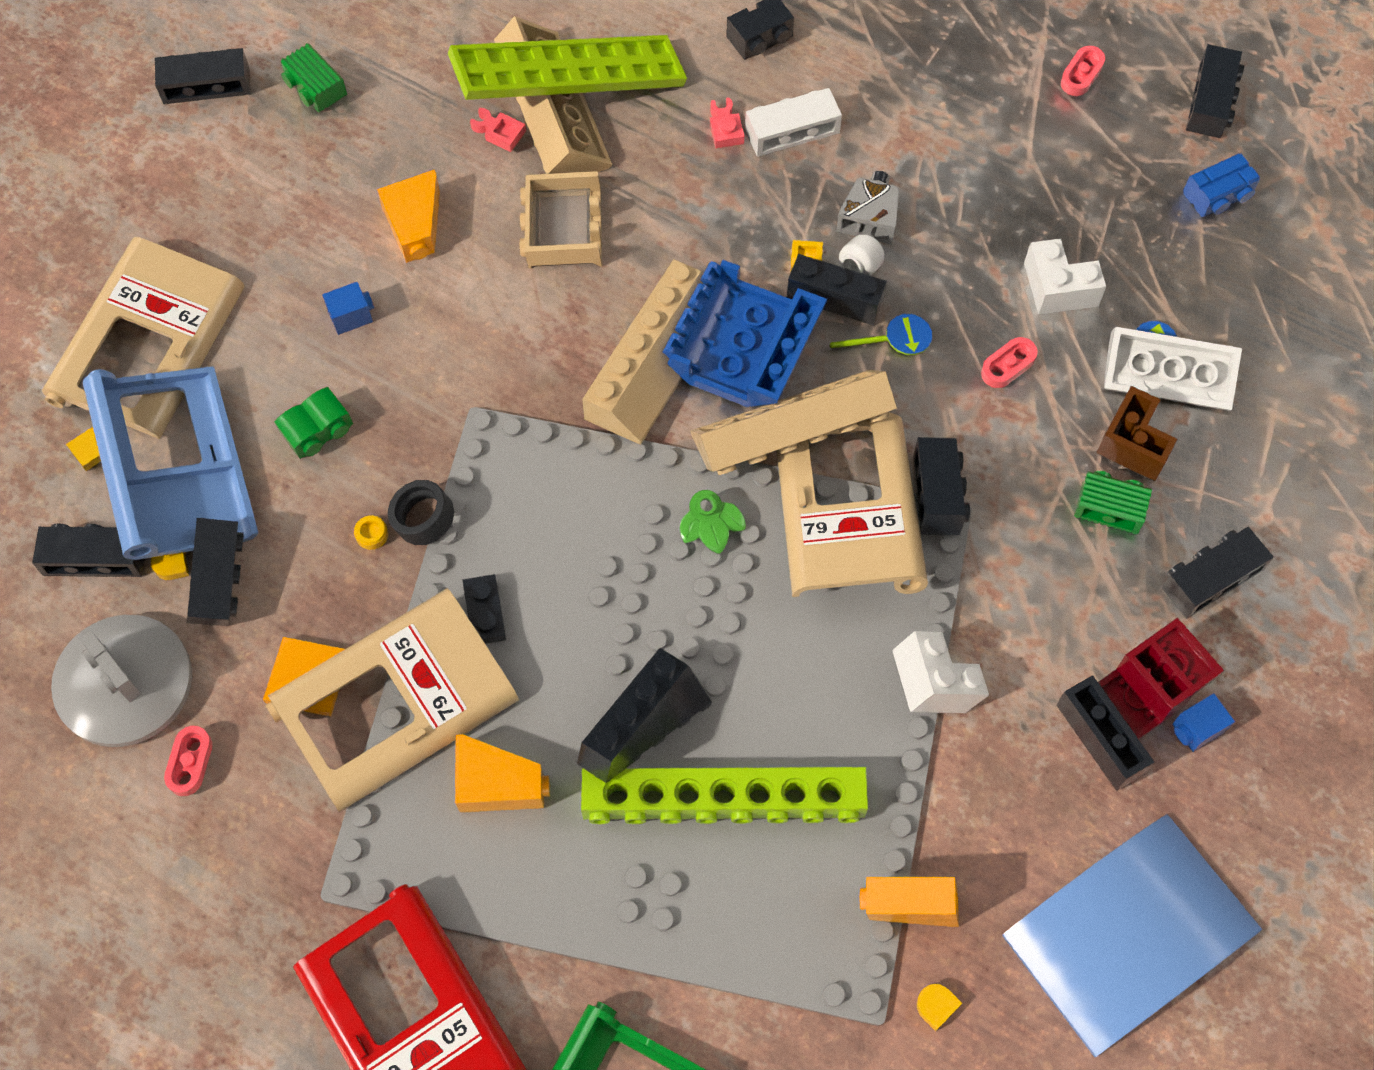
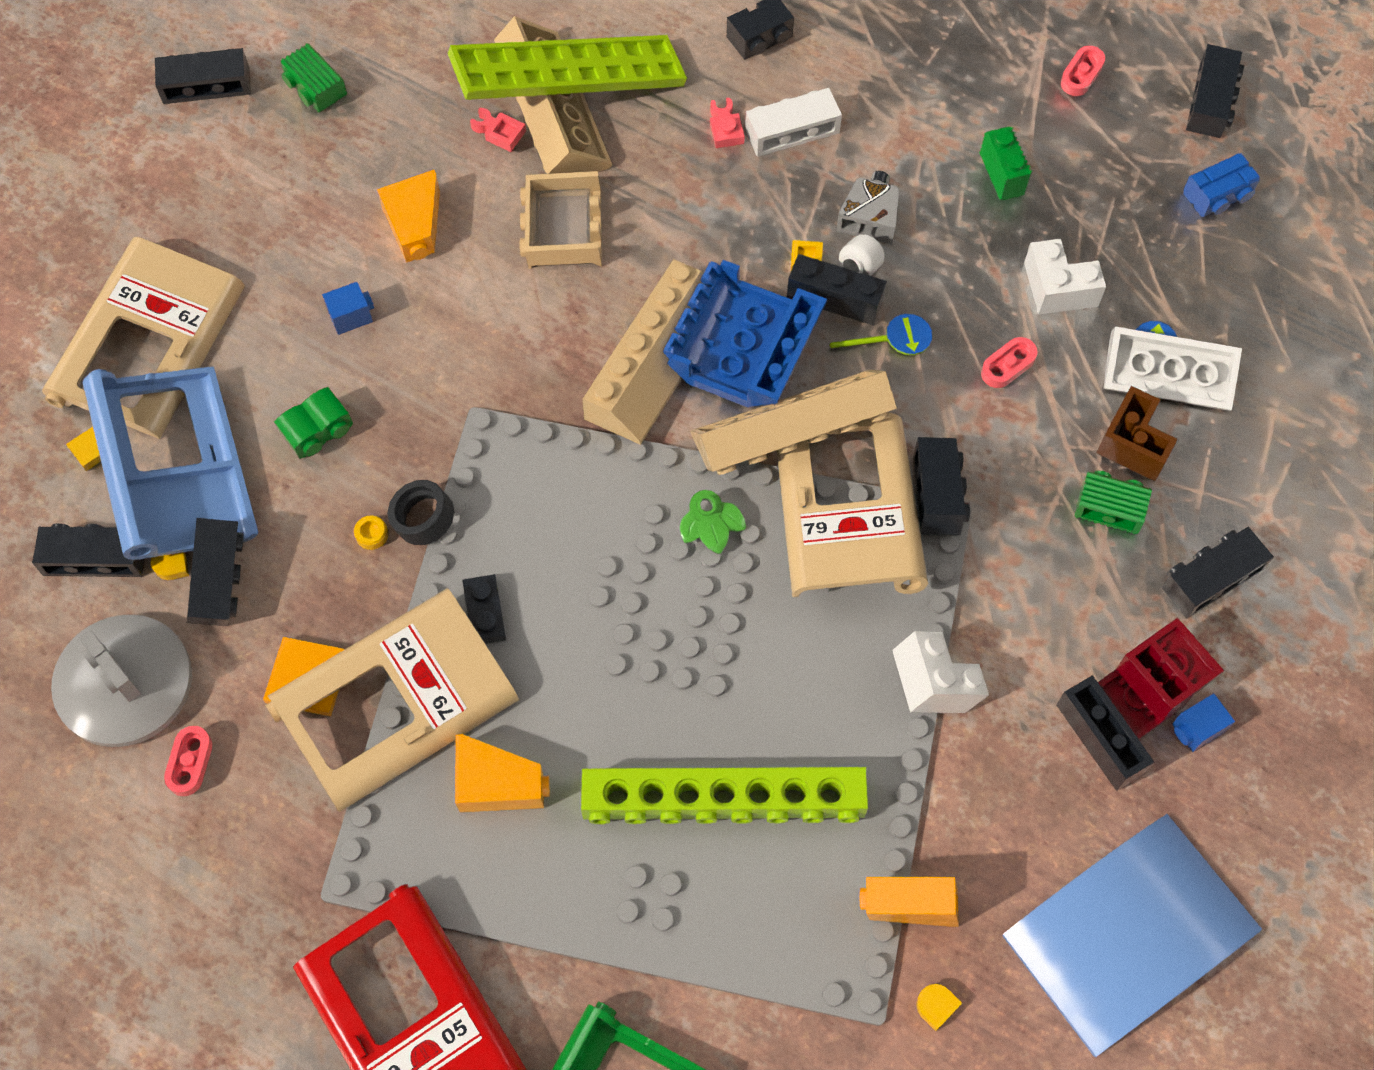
black wedge [577,648,712,783] -> none
none -> green brick [979,126,1032,200]

